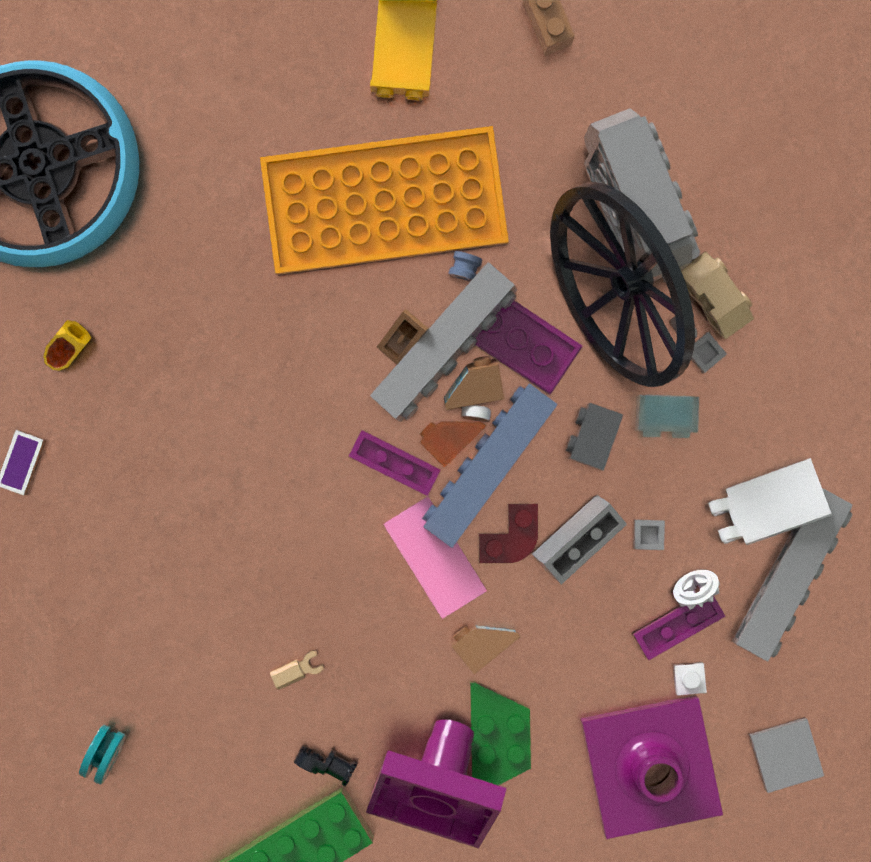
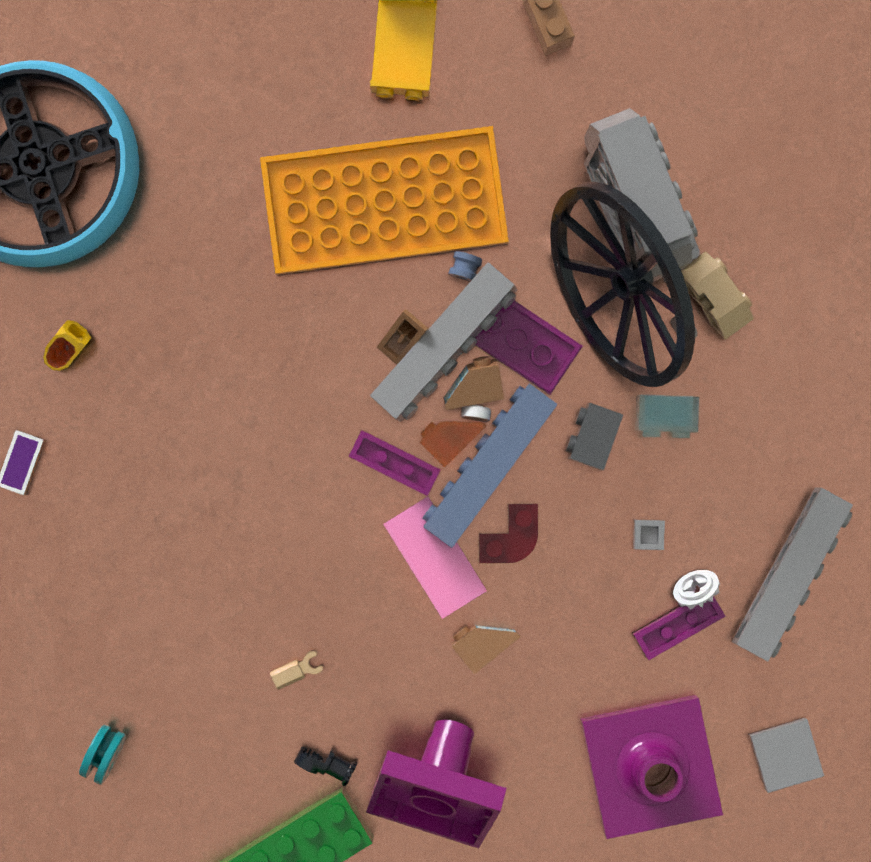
green wing [470,681,531,786] -> none
light grey brick [532,495,627,585] -> none
white plate [673,662,707,695] -> none
light grey tile [691,332,727,374] -> none
white tile [708,458,832,545] -> none

